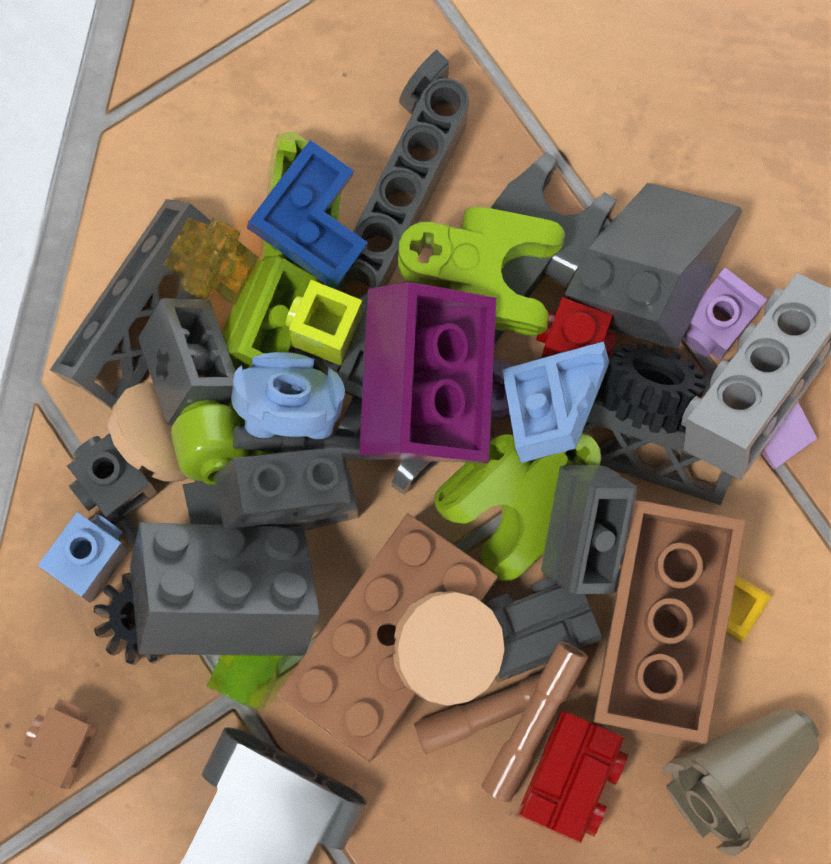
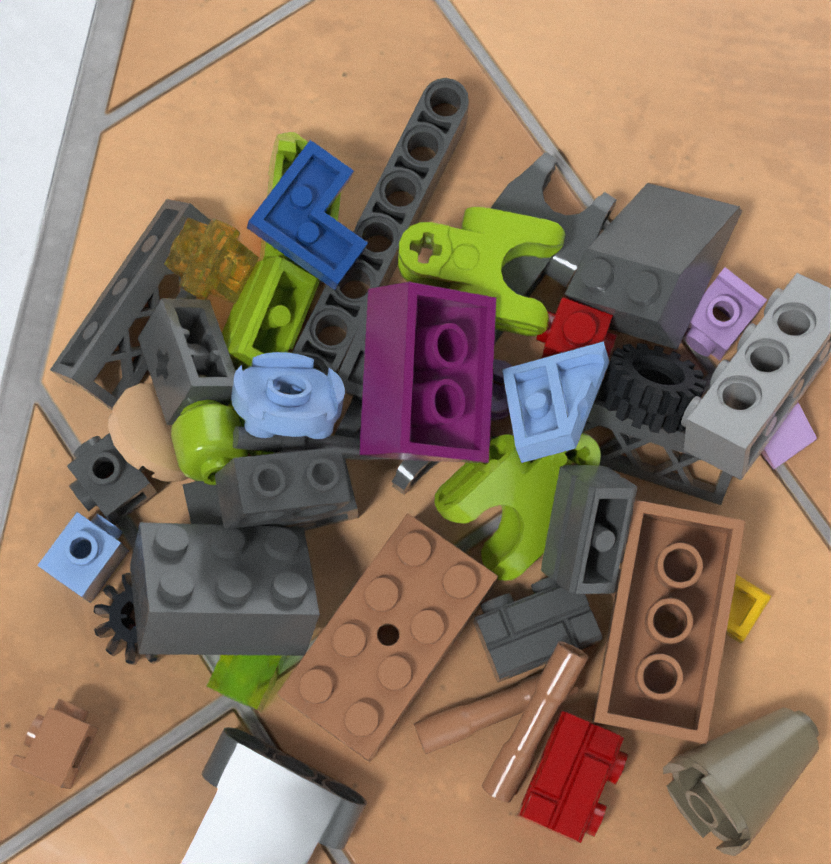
neon yellow brick [285,280,364,366] -> none
light nougat tile [393,591,505,706] -> none
dark grey tile [399,49,449,115] -> none

